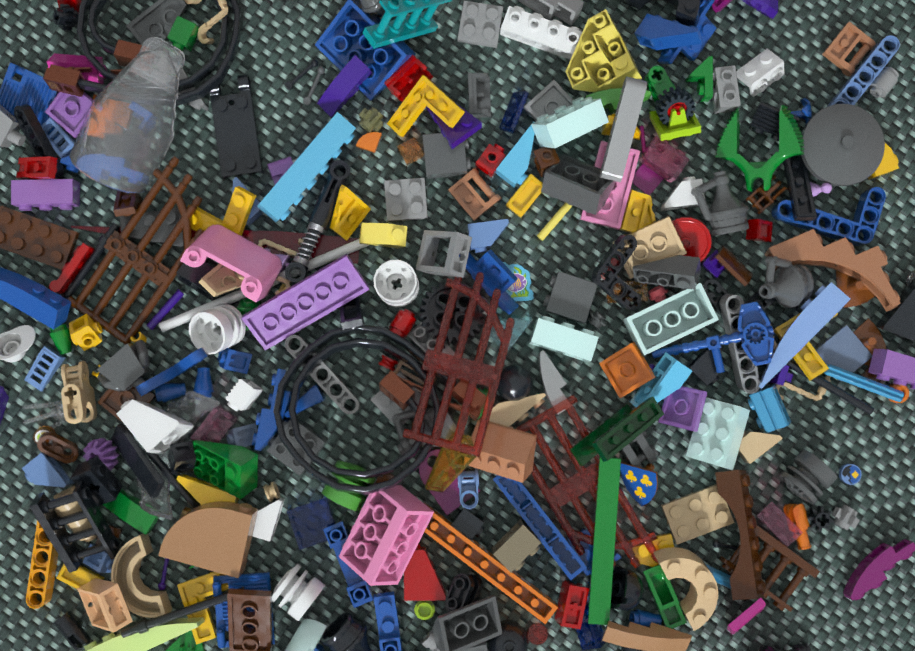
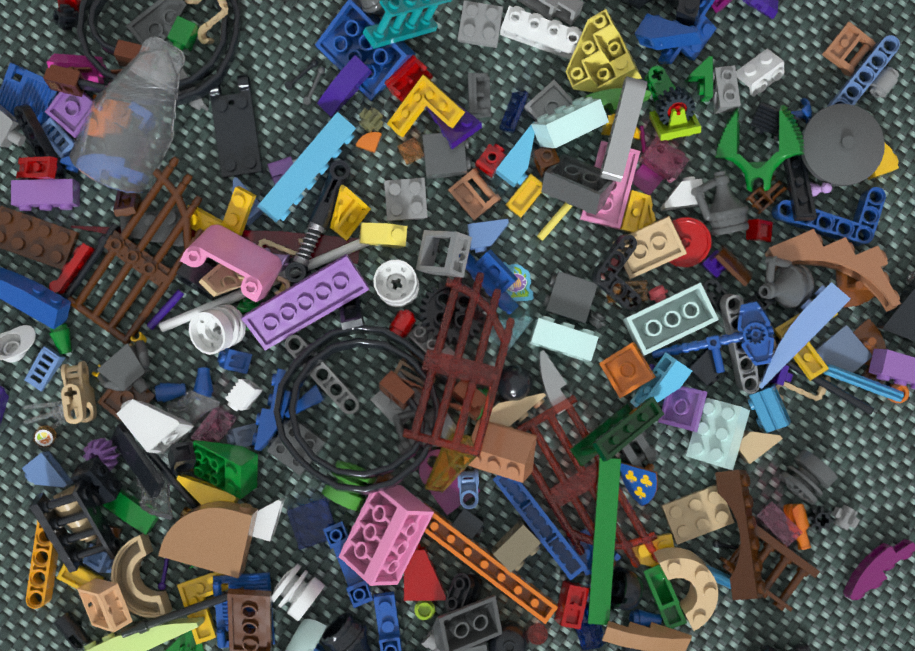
reddish brown plate [37,432,79,463] -> none
yellow brick [69,314,103,351] -> none
blue beam [136,347,208,397] -> none
tan bush [263,481,280,502] -> none
red bush [378,355,399,371] -> none
dark grey slope [633,255,701,290] -> none
dark pink tile [727,598,766,635] -> none
tile [839,464,862,485] -> none

